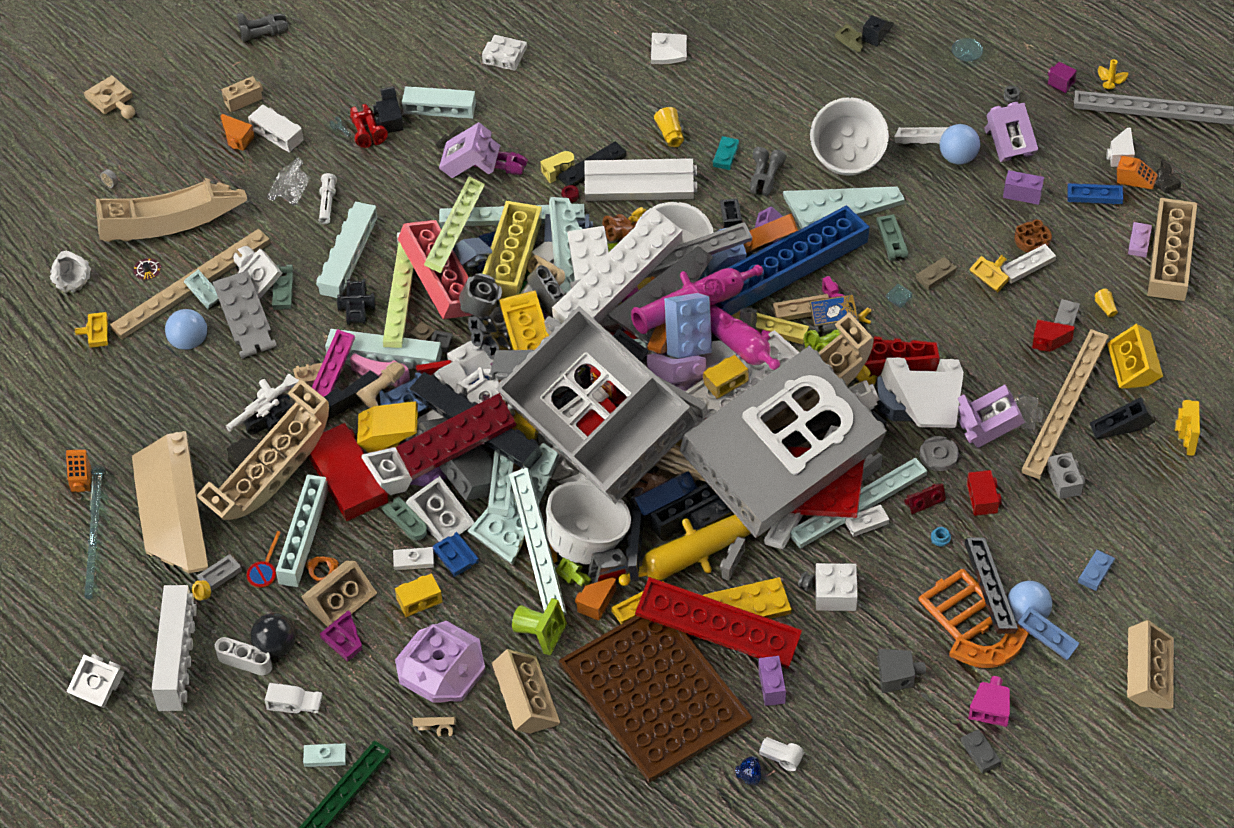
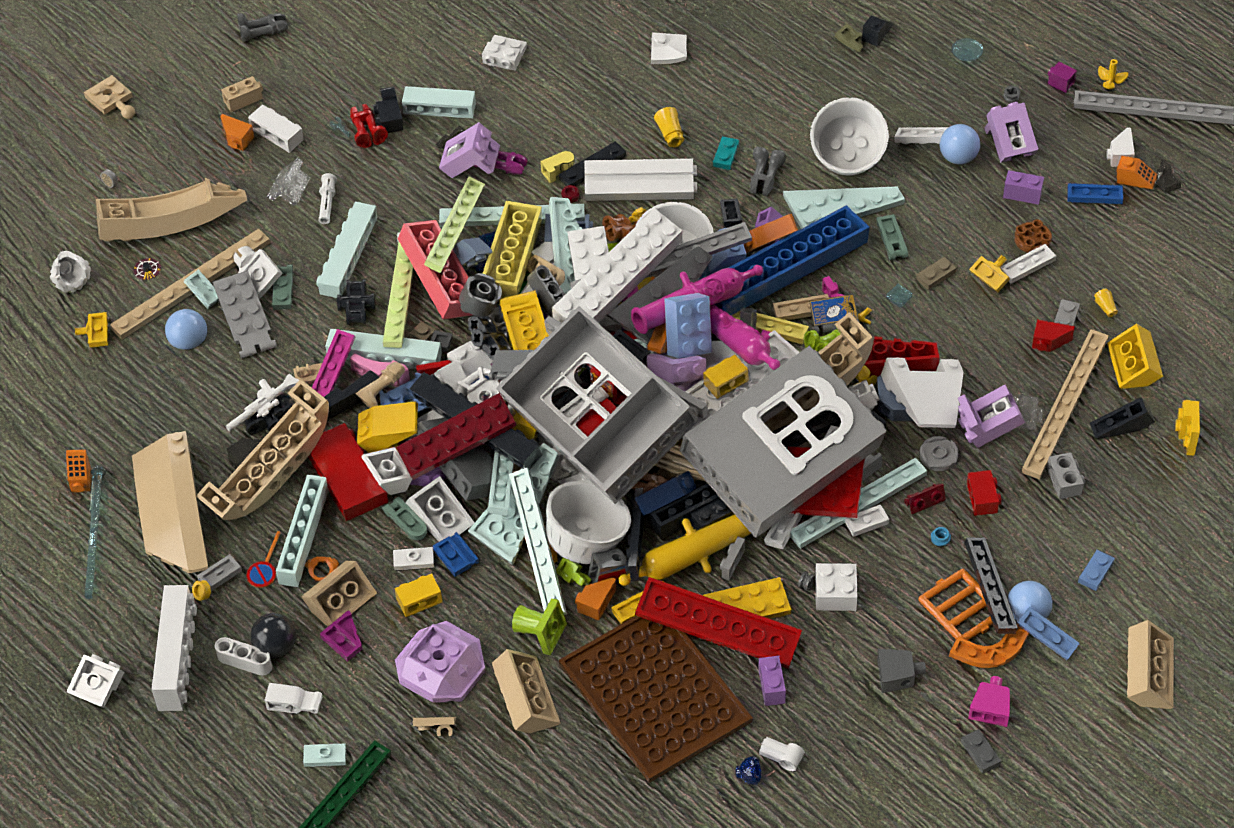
lavender plate [1128,222,1152,257] -> none
tan brick [1147,198,1197,301] -> none

